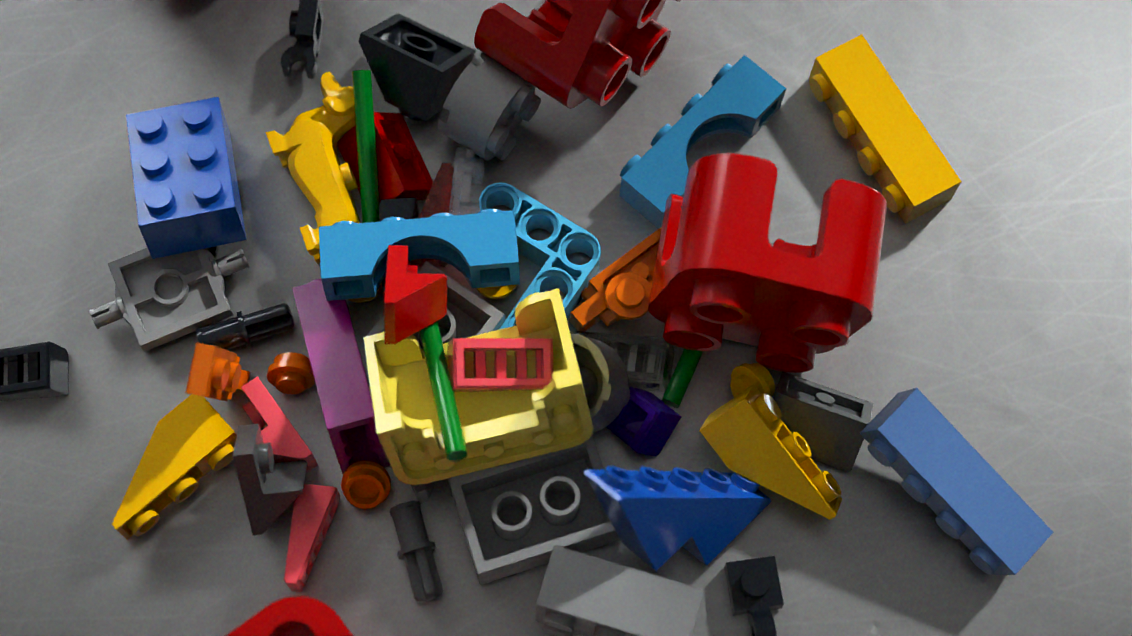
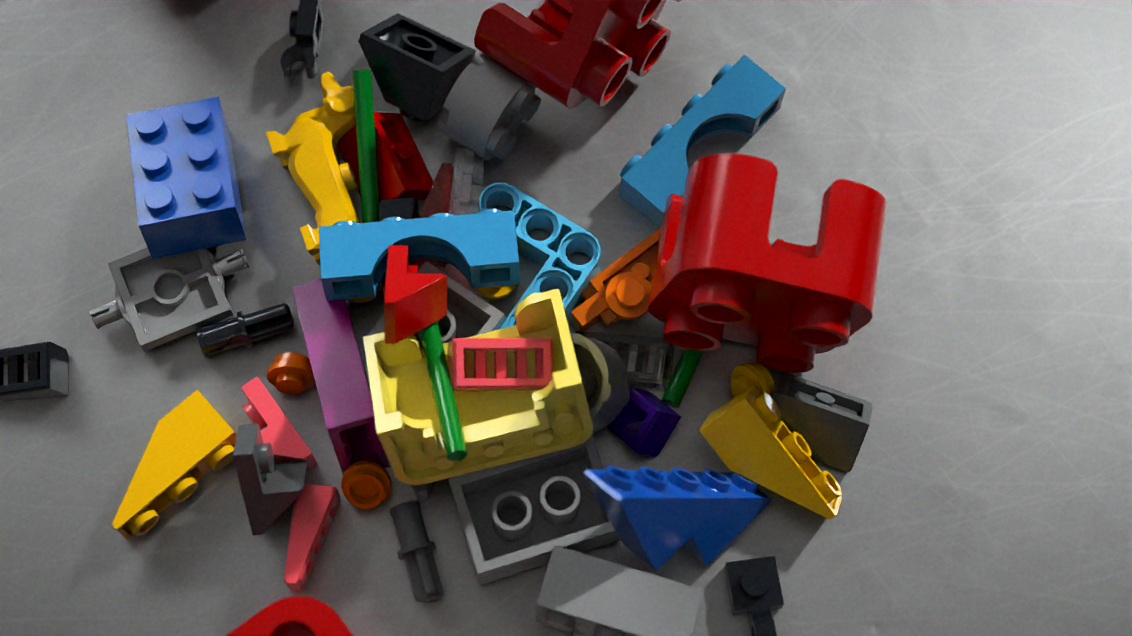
orange hinge [185,342,251,401] -> none
yellow brick [809,34,962,224] -> none
medium blue brick [860,388,1053,575] -> none

